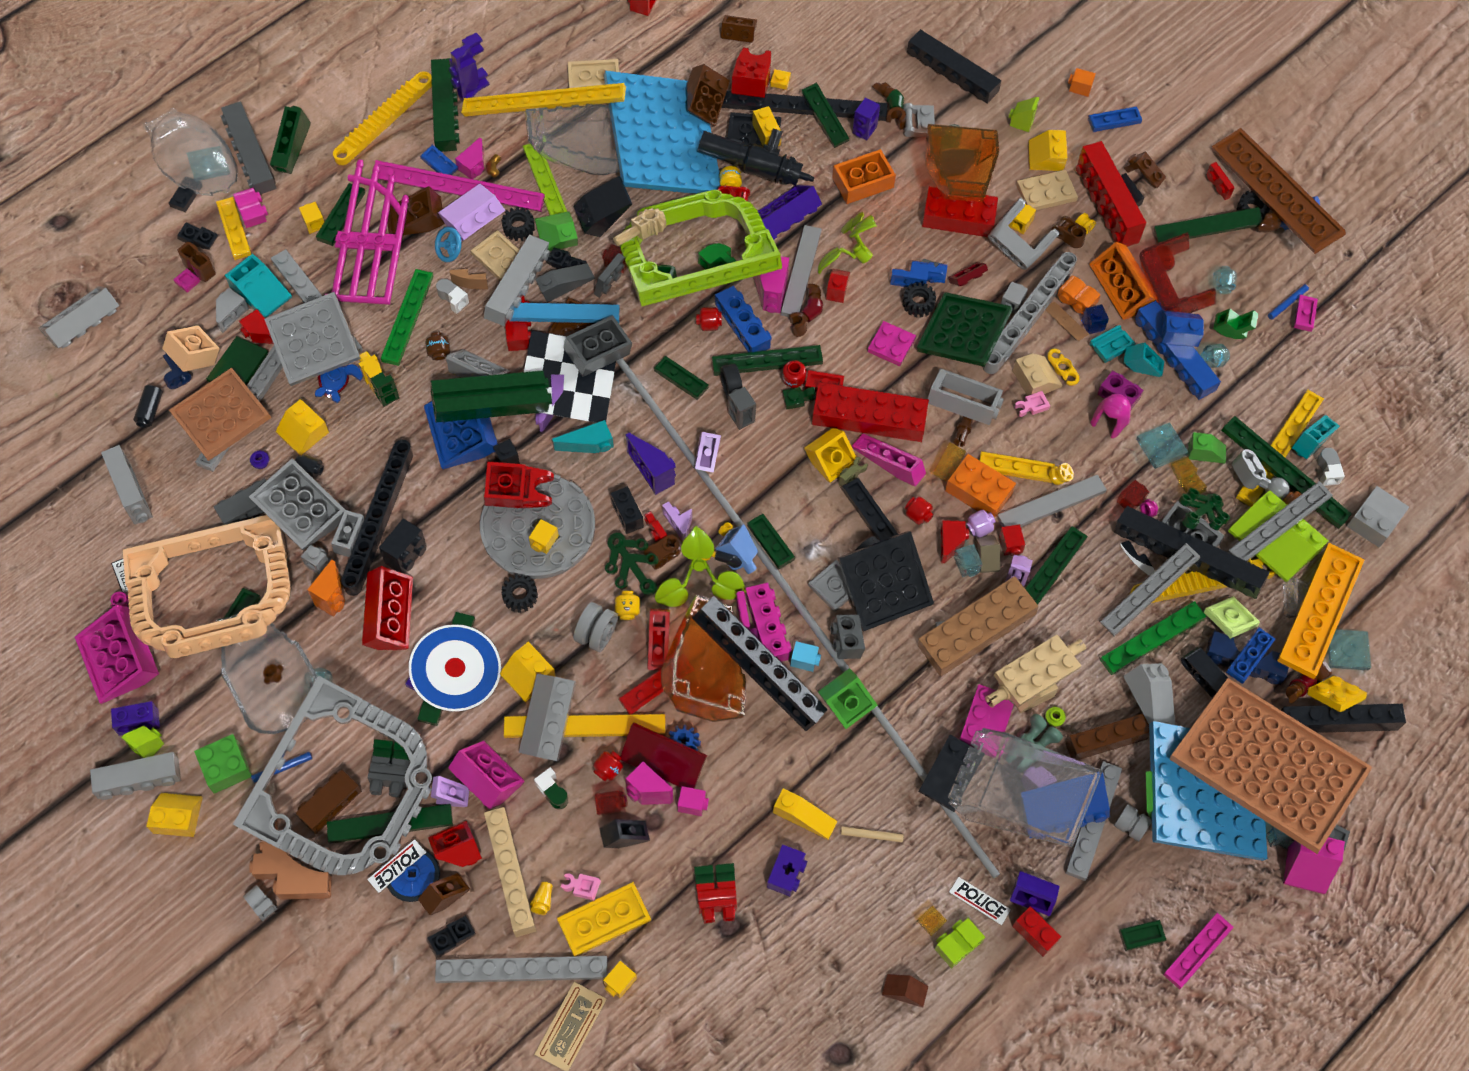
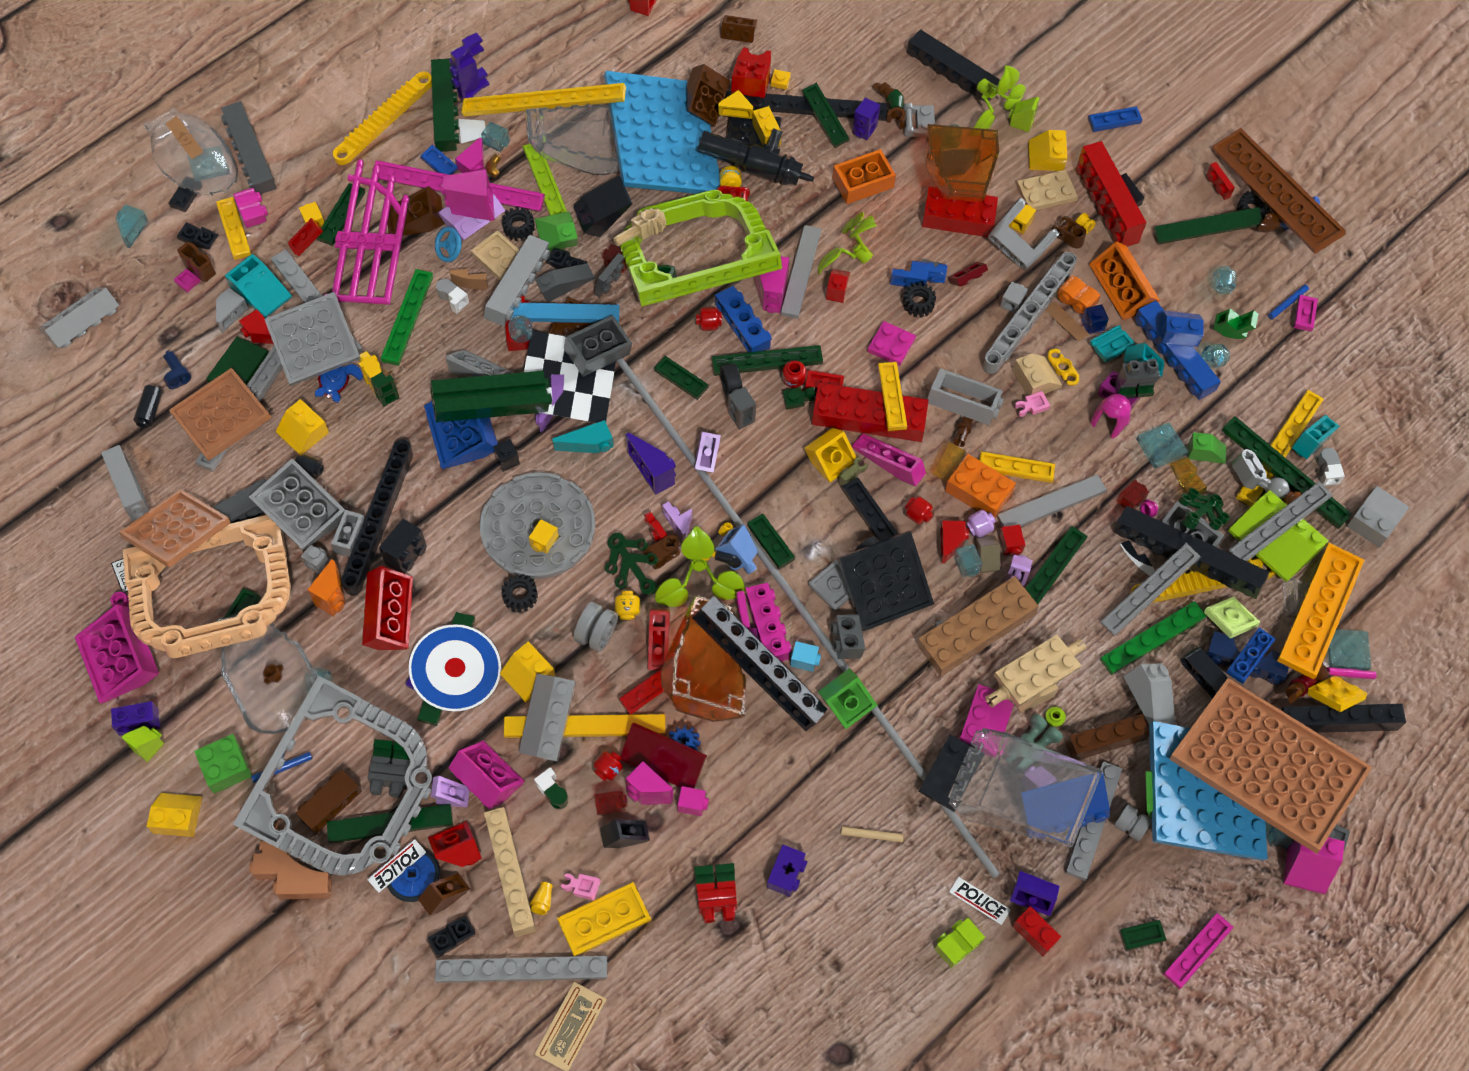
light grey brick [90,752,181,800] -> none
light nougat brick [162,326,220,372] -> none
light grey leg [243,885,277,921] -> none
dark purple plate [250,451,269,469] -> none
dark green slope [270,106,311,174] -> none
reddish brown head [425,332,451,361] -> none
red brick [484,462,554,508] -> none
tan plate [568,59,619,88] -> none
yellow brick [603,961,637,998] -> none
black brick [610,486,644,534] -> none
green brick [698,244,736,270] -> none
dark purple slope [758,185,822,240] -> none
yellow slope [773,788,837,840] -> none
reddish brown piece [789,284,823,337] -> none
copper slope [882,974,929,1008] -> none
dark green plate [917,292,1012,367] -> none
clear yellow plate [917,905,947,937] -> none
yellow wheel [1049,463,1074,485] -> none
orange brick [1068,68,1096,97] -> none
reddish brown bracket [1124,151,1166,189] -> none
clear red windscreen [1139,232,1216,313] -> none
none -> clear light blue slope [116,204,148,248]
none -> nougat plate [119,489,230,568]
none -> medium nougat piece [165,116,204,159]
none -> red plate [288,218,323,256]
none -> dark pink slope [441,169,495,221]
none -> white sticker [459,119,486,144]
none -> clear light blue brick [481,122,510,152]
none -> clear light blue head [508,315,533,343]
none -> yellow slope [718,90,753,119]
none -> yellow tile [878,362,907,431]
none -> lime plant [969,65,1026,136]
none -> dark grey hips [1115,359,1160,399]
none -> dark pink piece [1326,667,1377,679]

